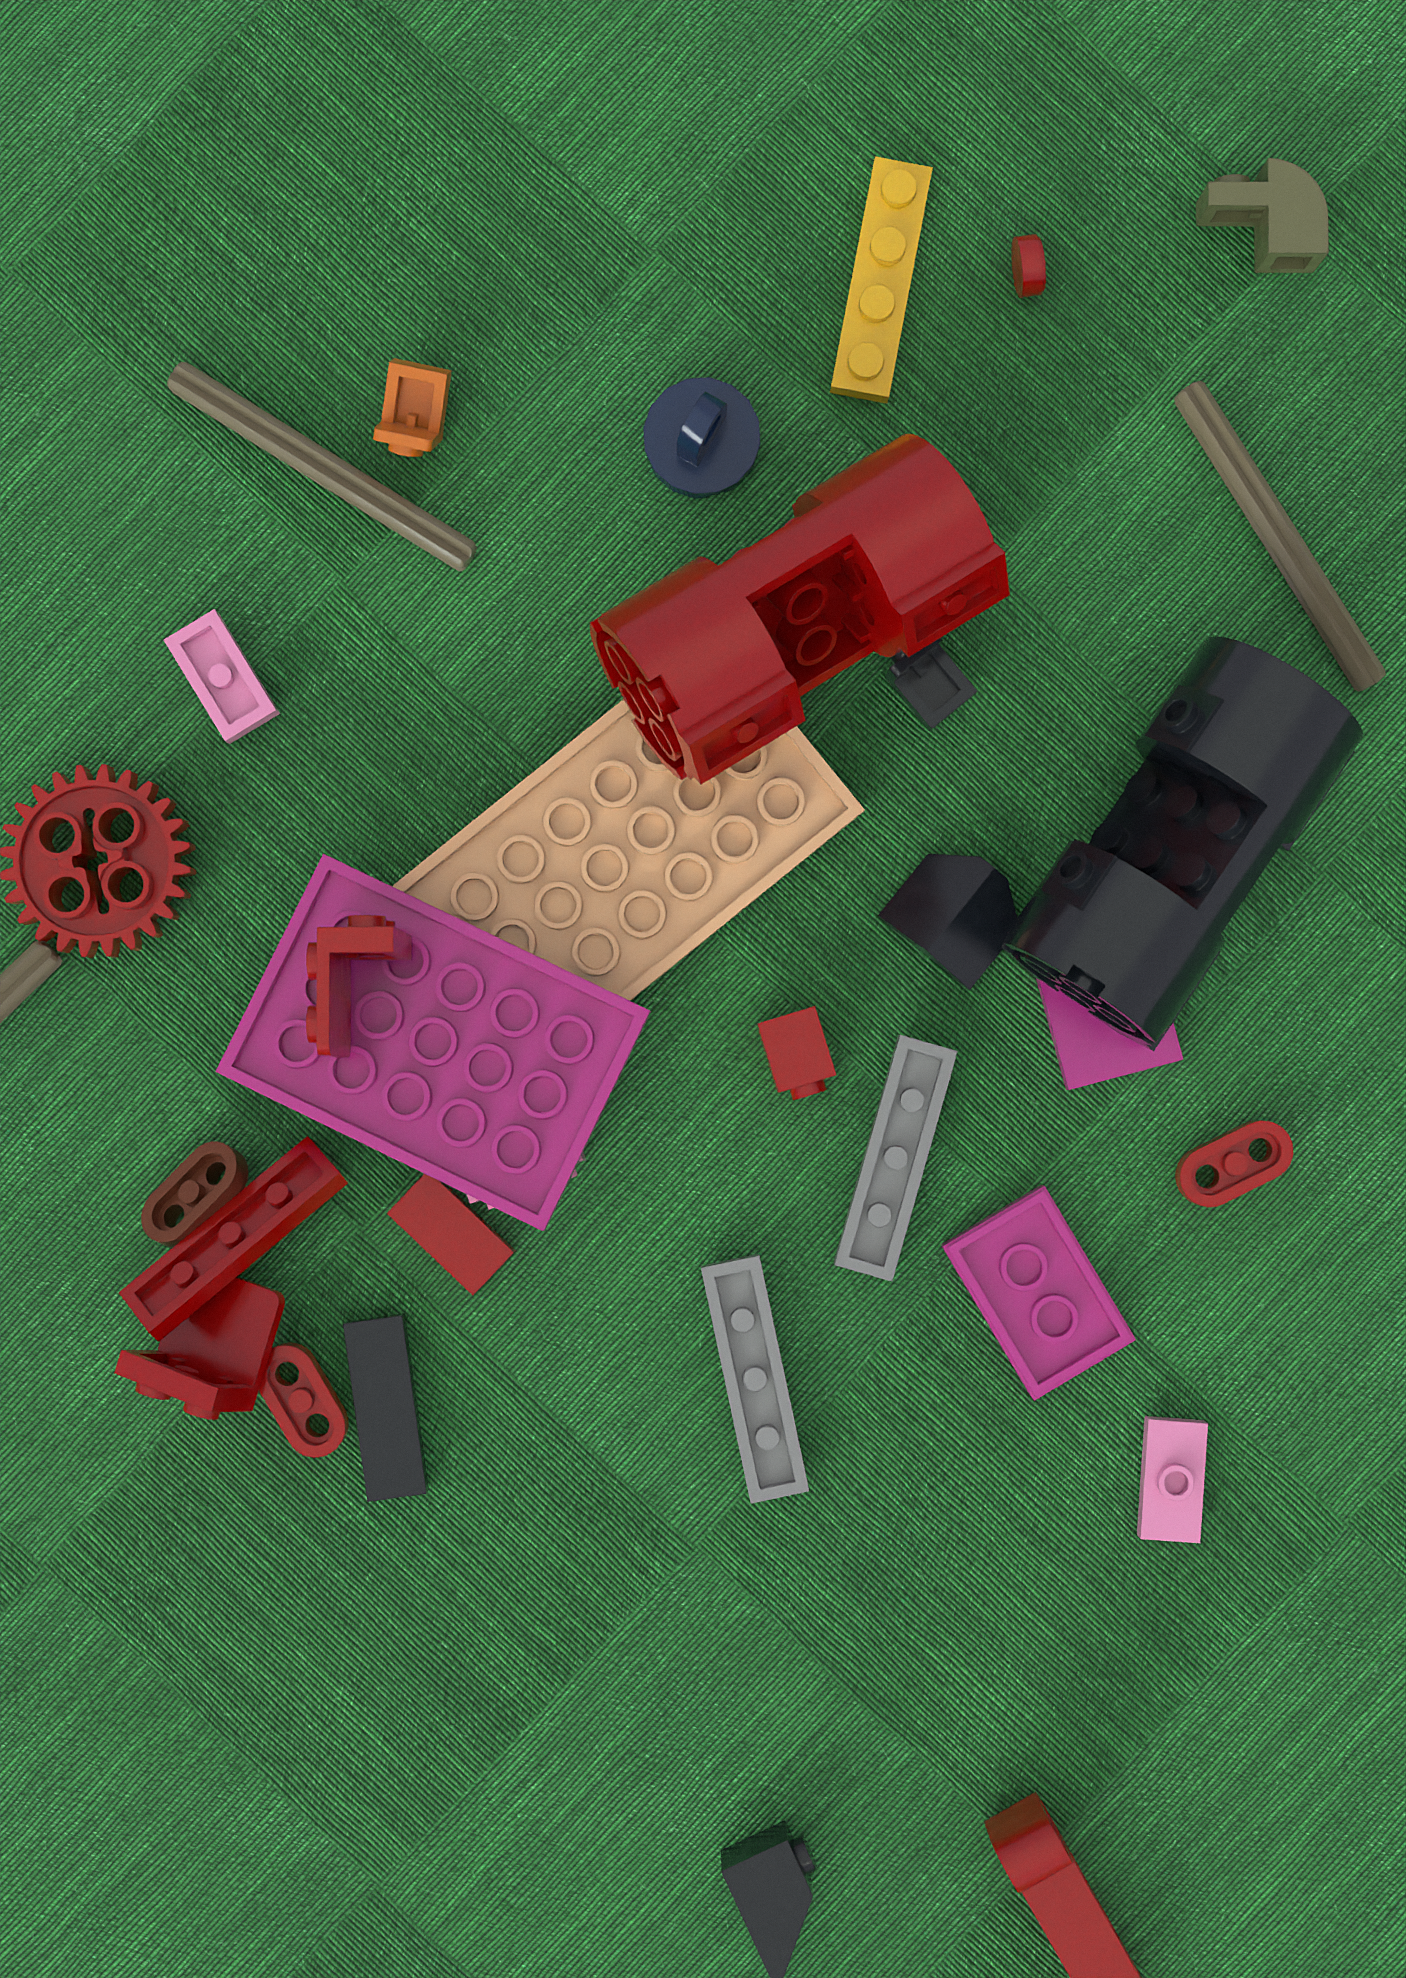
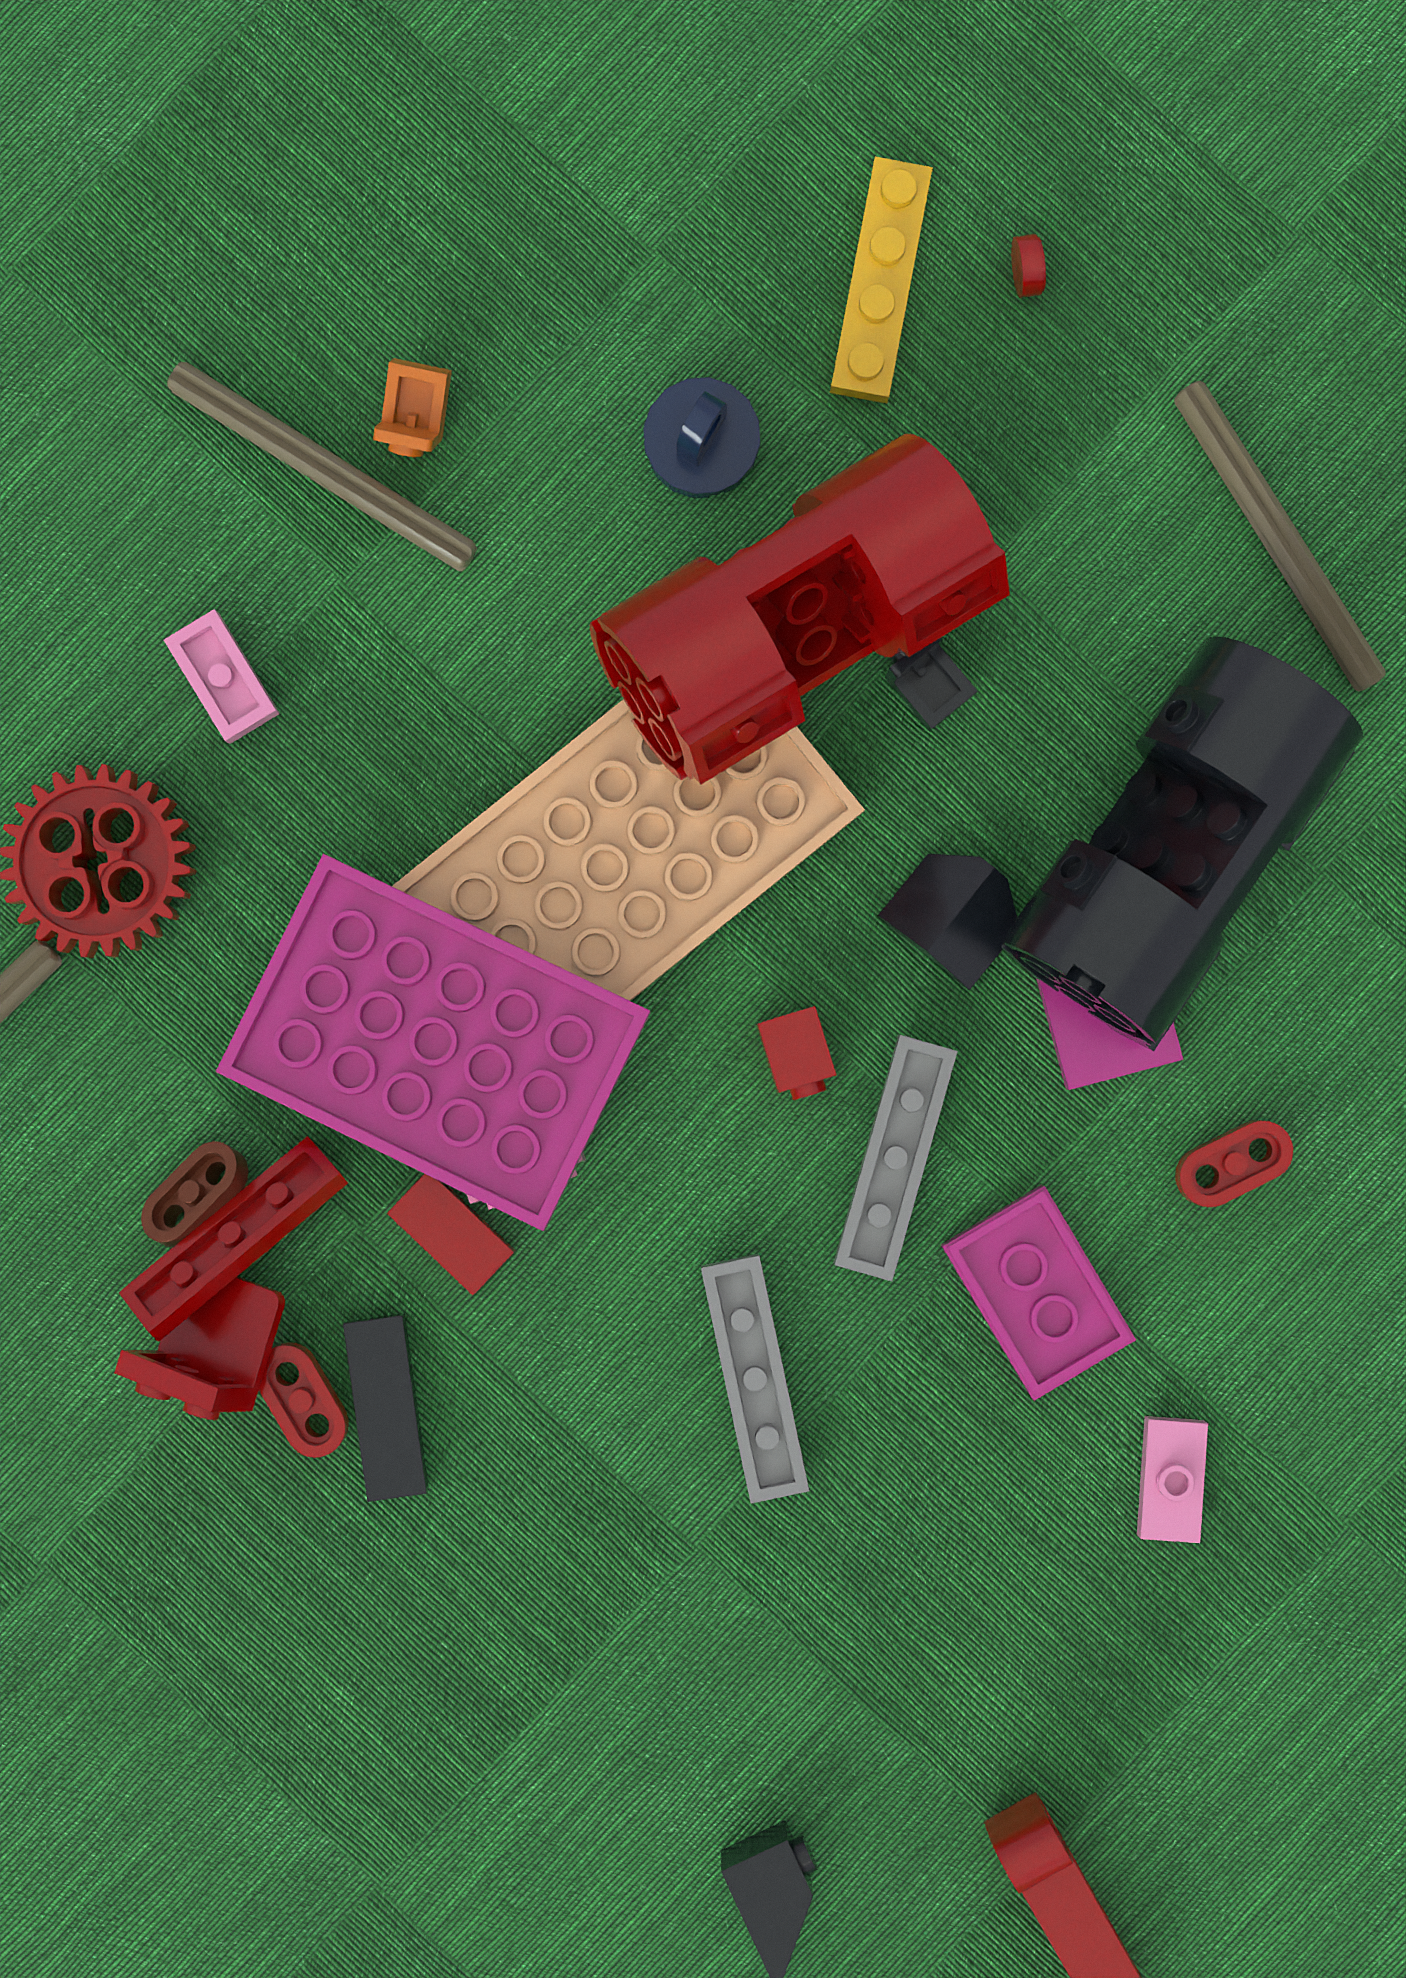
red bracket [306,915,412,1058] -> none
olive brick [1196,158,1329,273] -> none

